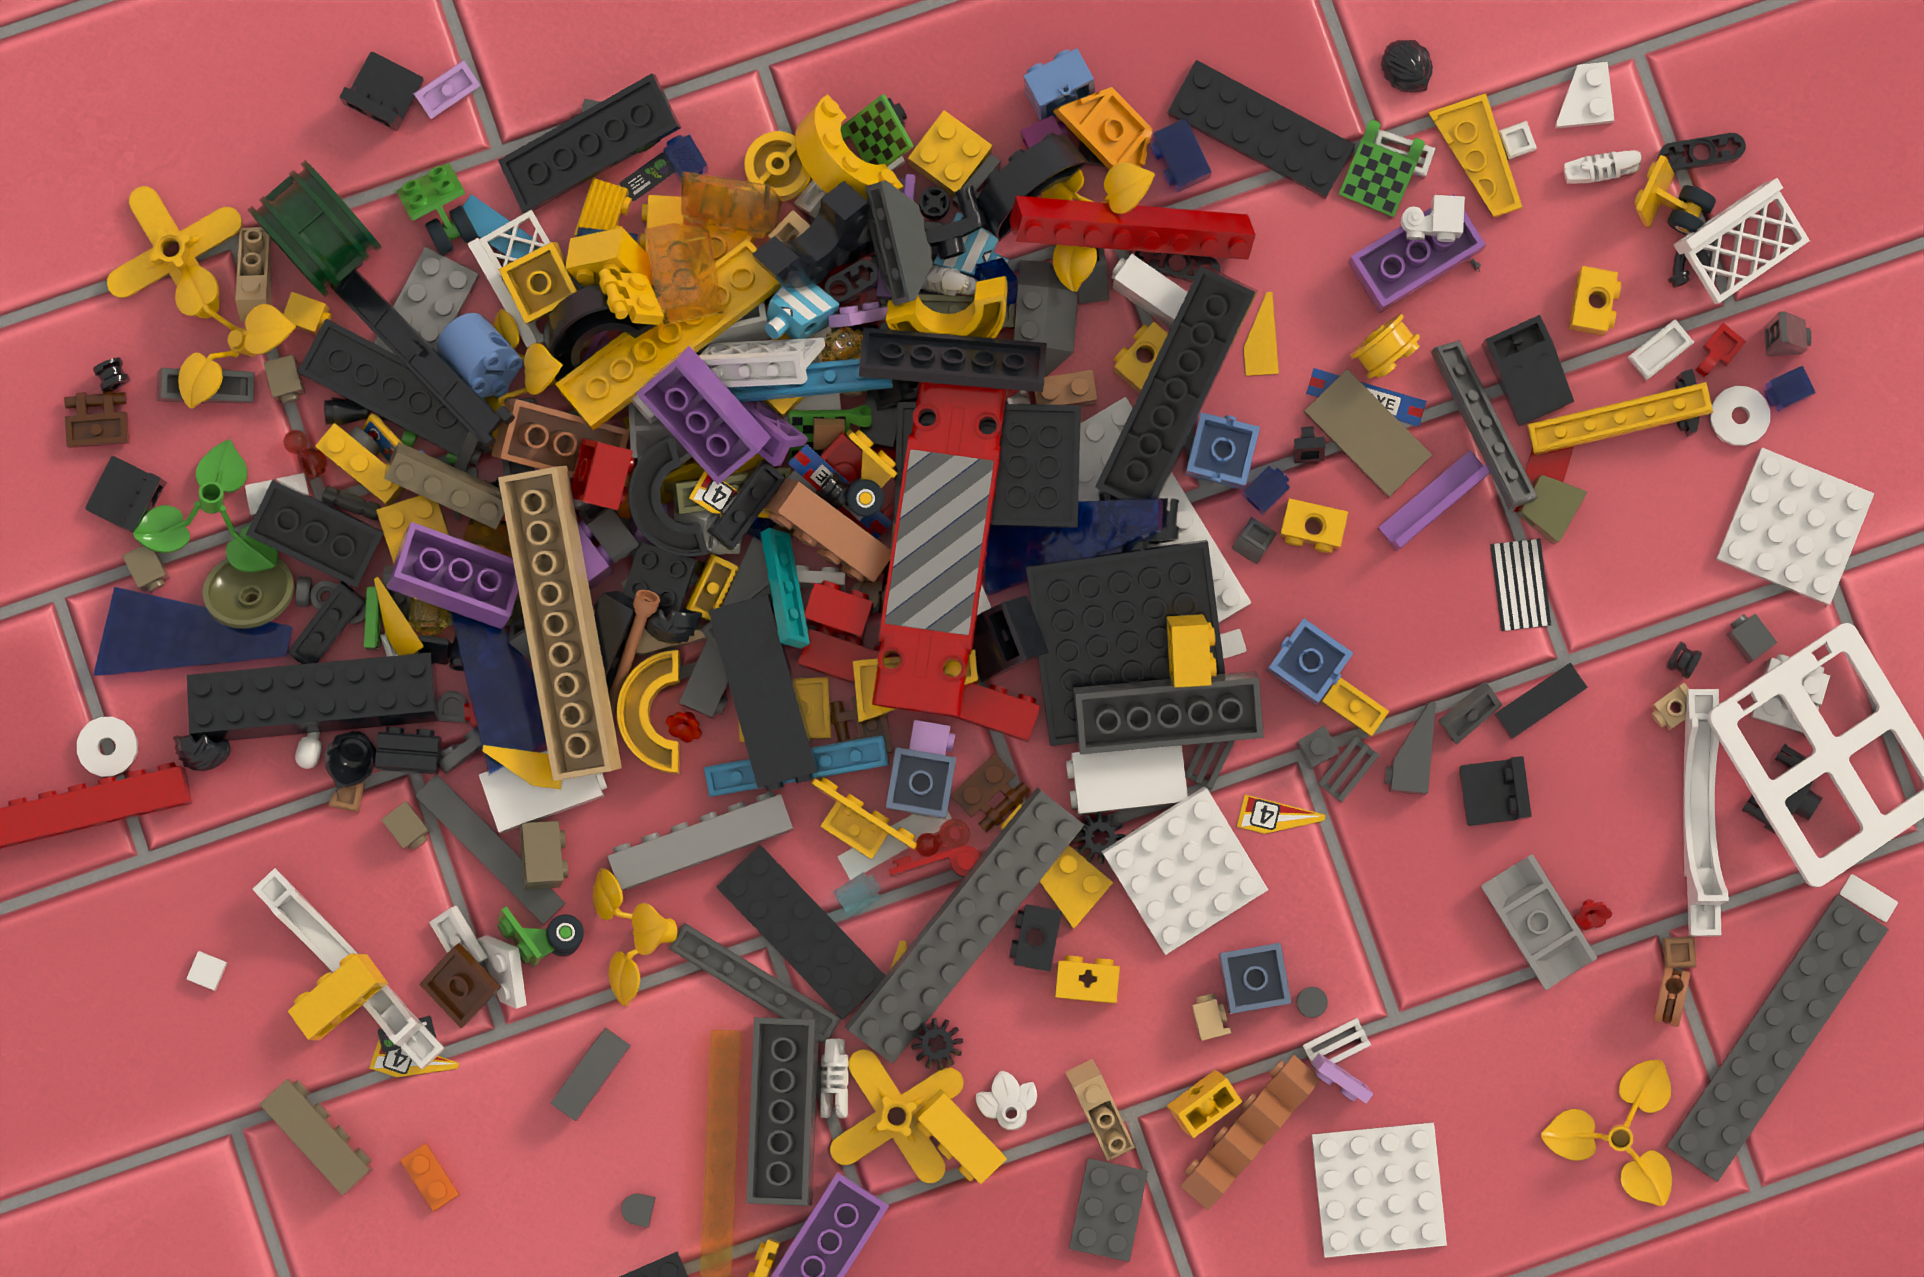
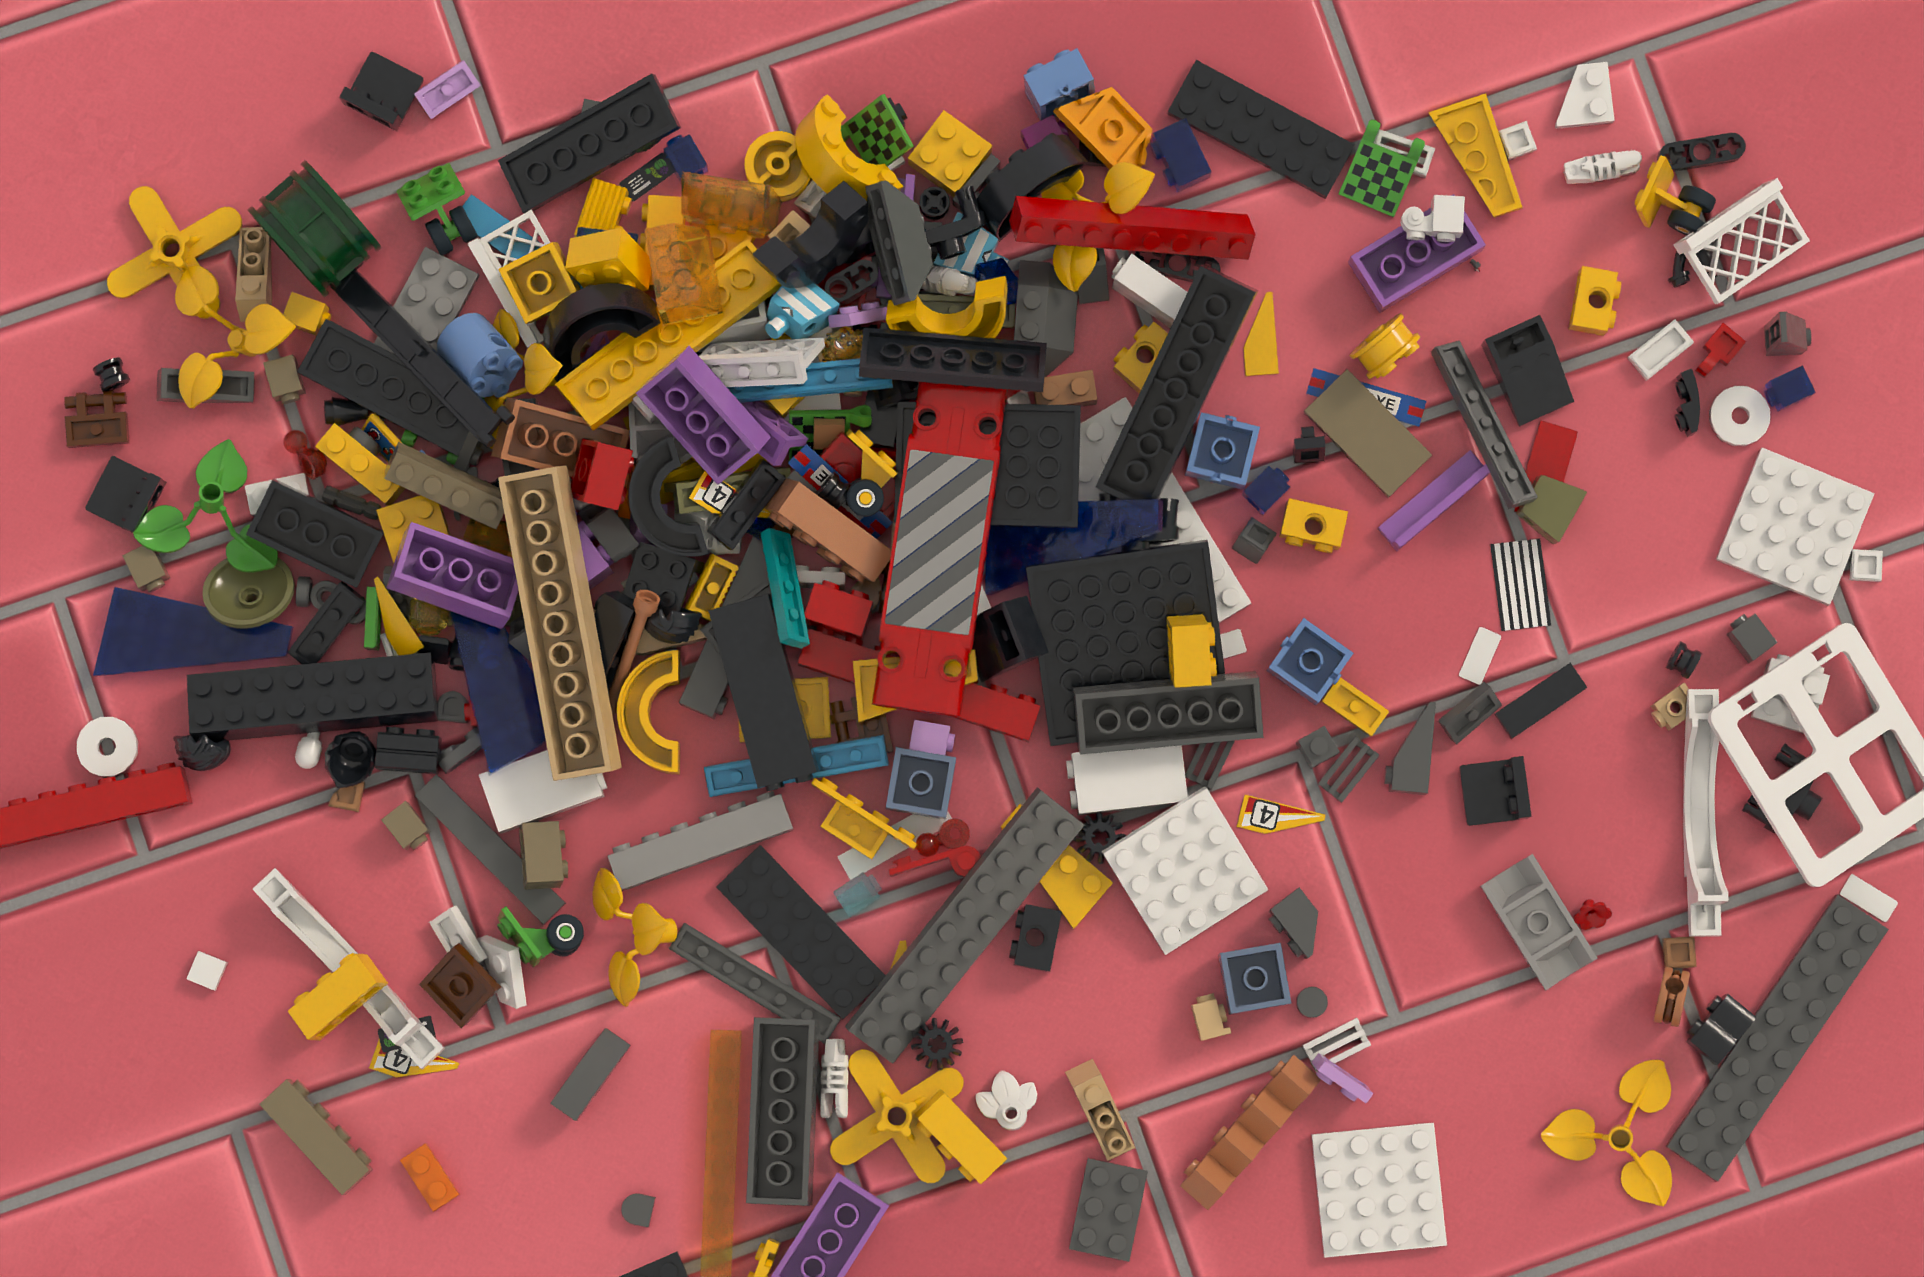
yellow sticker [482,745,562,790] -> none
yellow plate [599,269,664,325] -> none
red plant [666,712,702,743] -> none
reddish brown plate [951,753,1030,833] -> none
yellow brick [1055,955,1120,1004] -> none
yellow brick [1166,1070,1242,1138] -> none
black hair [1381,40,1433,92] -> none
yellow tile [1527,382,1714,455] -> none
none -> dark grey slope [1269,887,1318,959]
none -> white sticker [1459,627,1501,685]
none -> black brick [1686,994,1756,1065]
none -> white tile [1849,549,1883,582]

